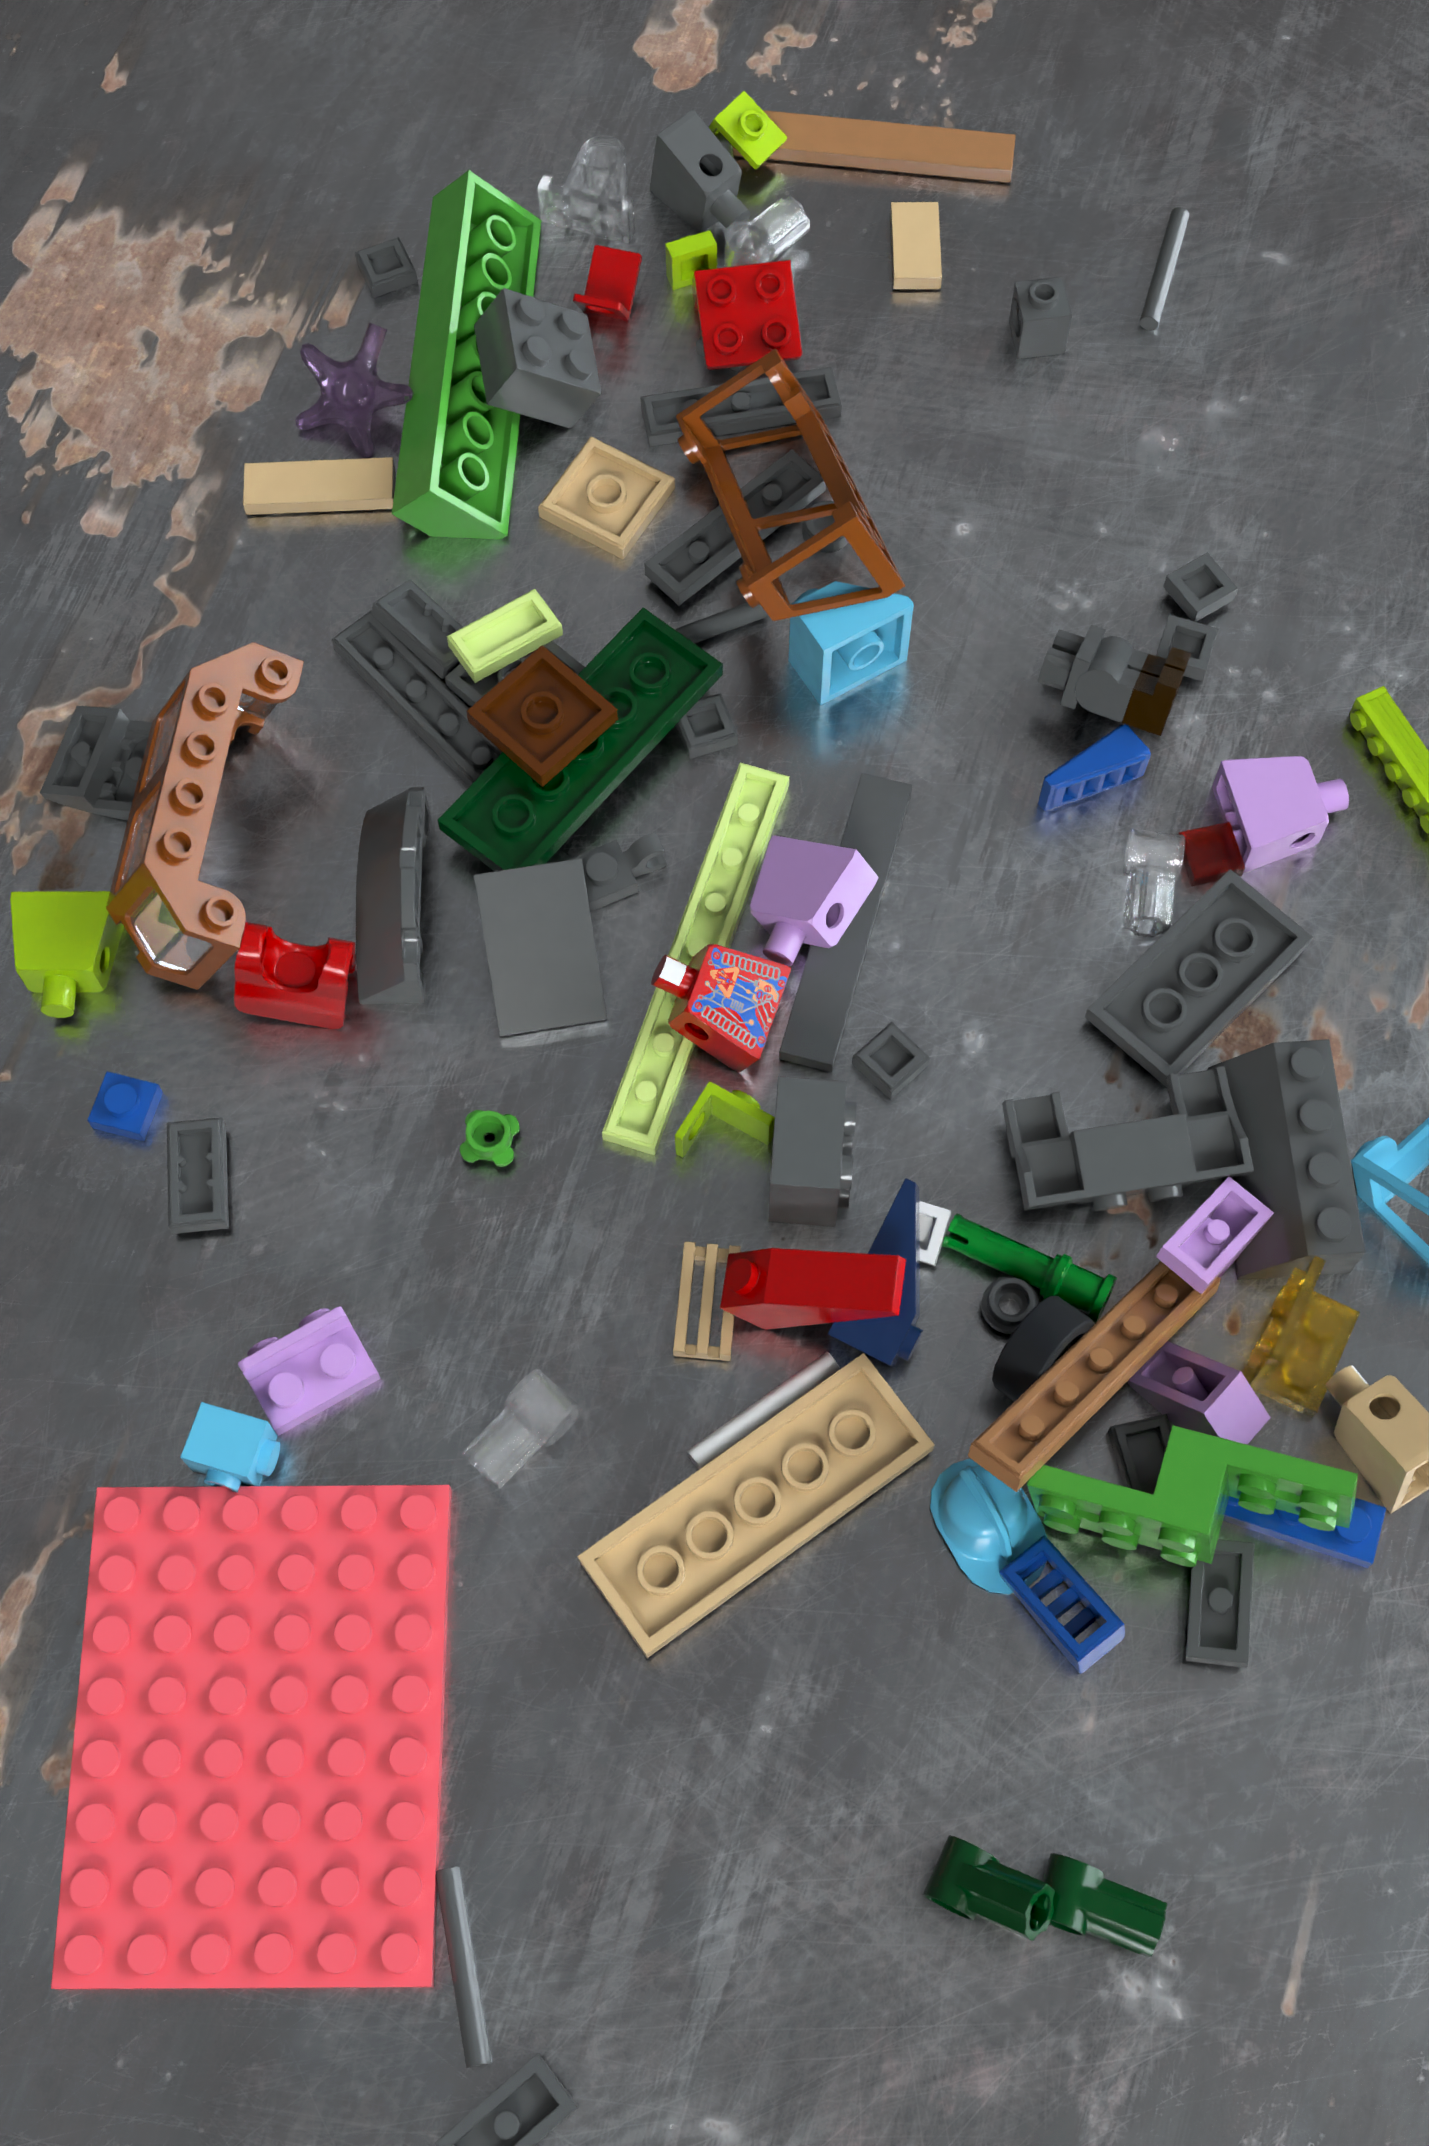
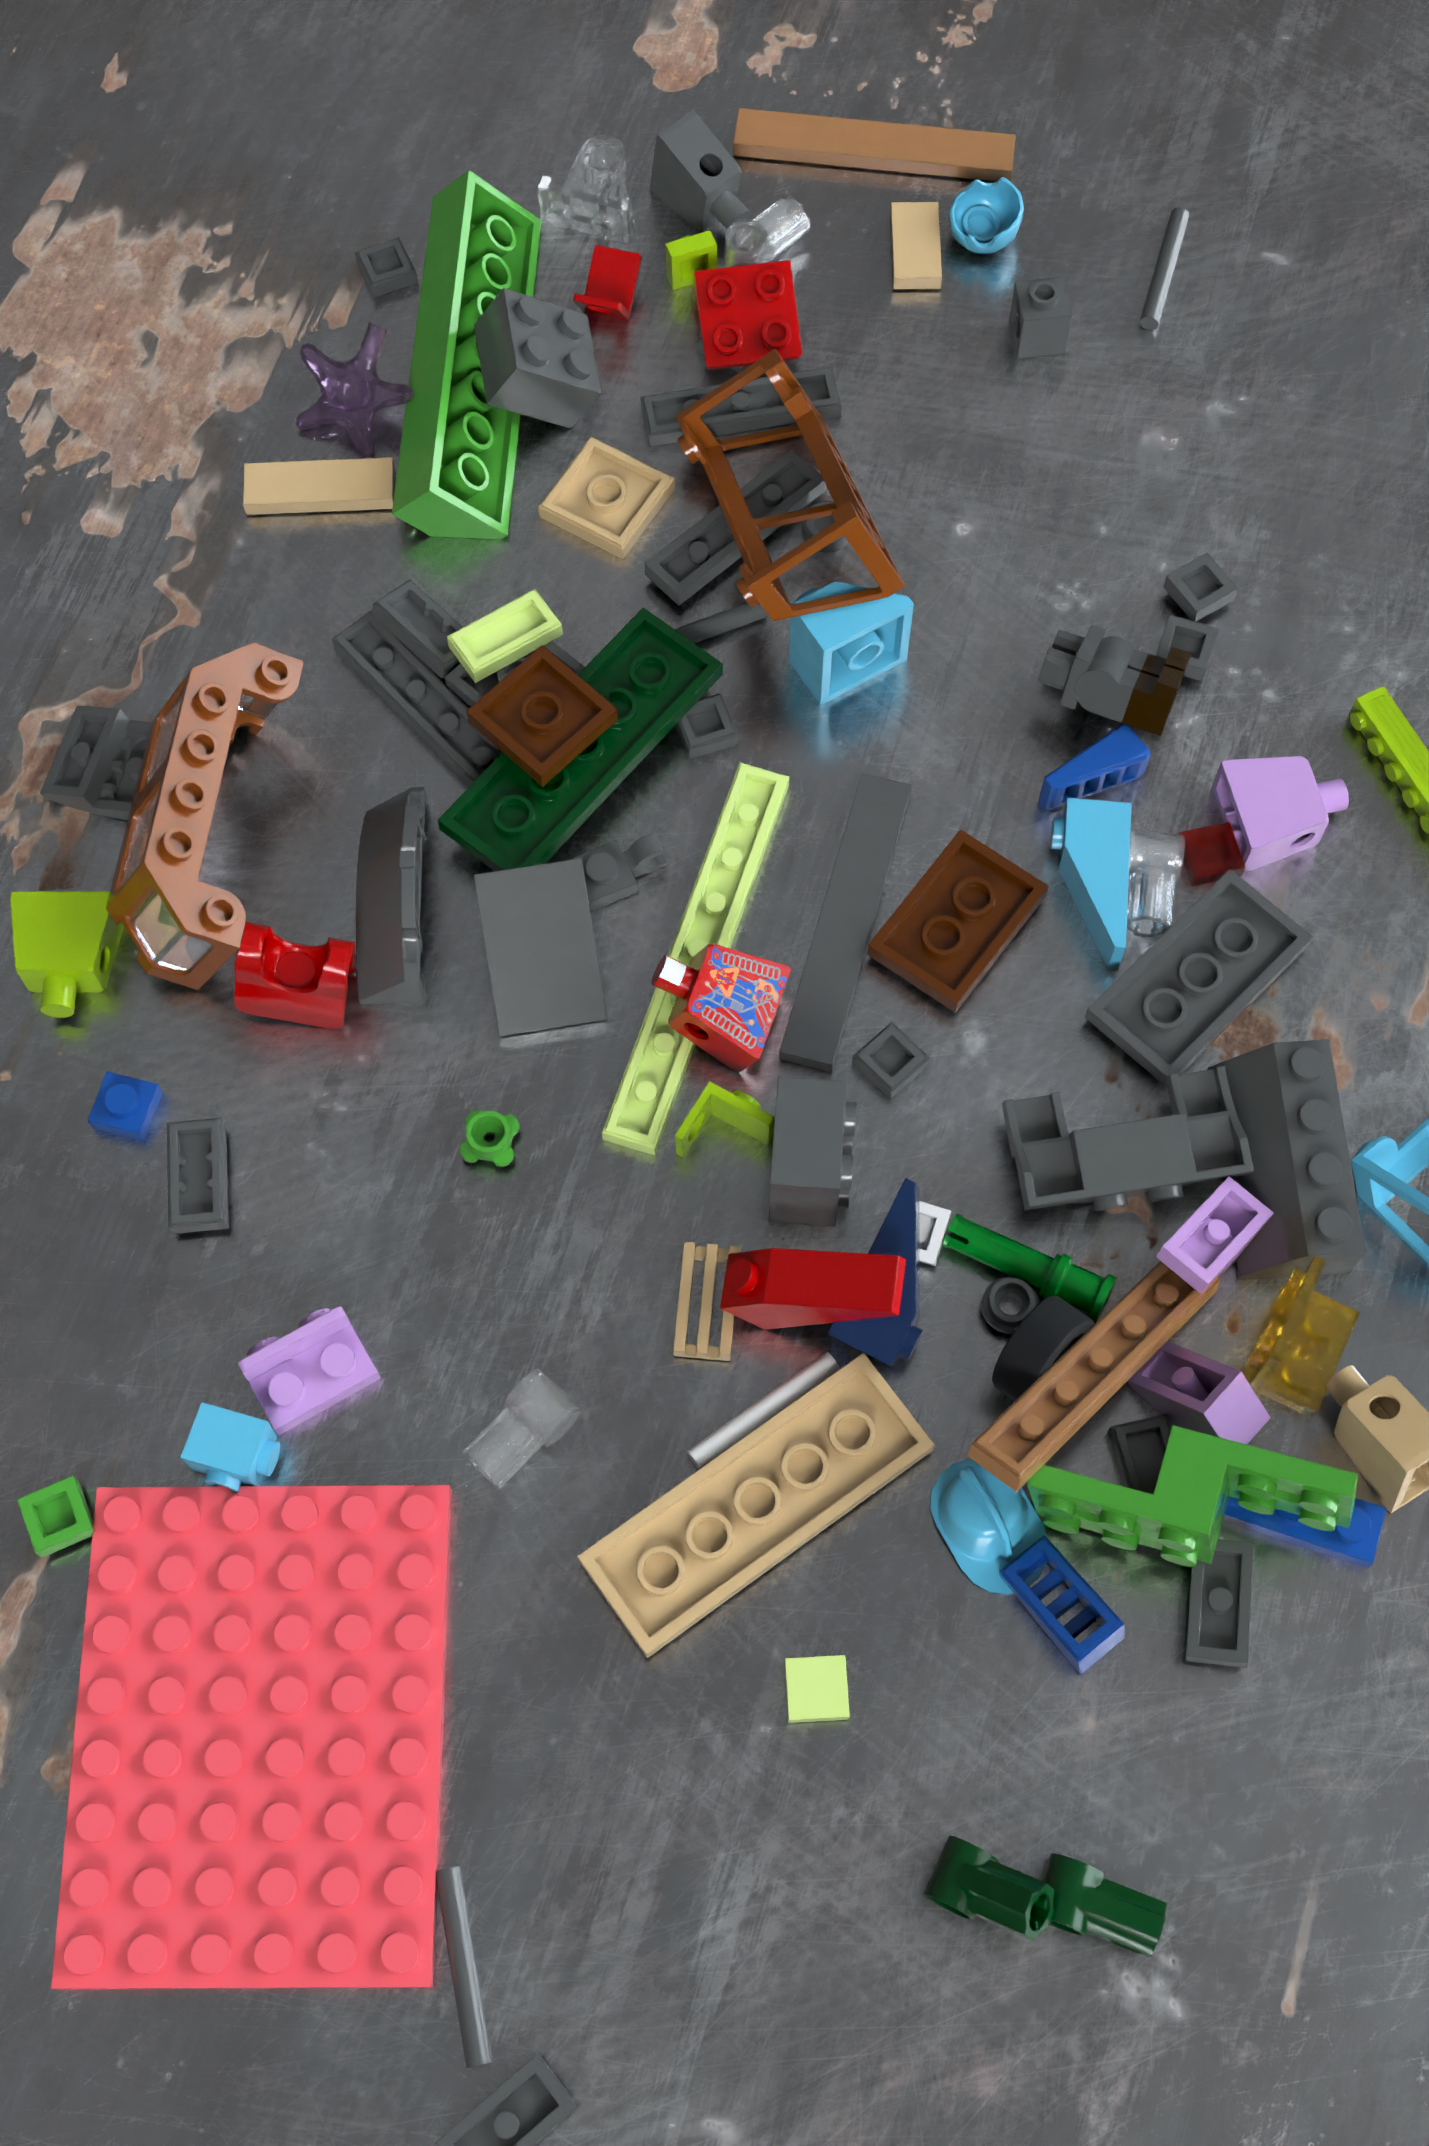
lime bracket [709,91,787,170] -> none
lavender torso [750,835,879,966] -> none
none -> bright green plate [17,1475,95,1558]
none -> yellowish green tile [785,1655,850,1723]
none -> reddish brown plate [867,829,1049,1013]
none -> medium azure hair [948,177,1024,254]
none -> medium azure slope [1050,798,1132,971]

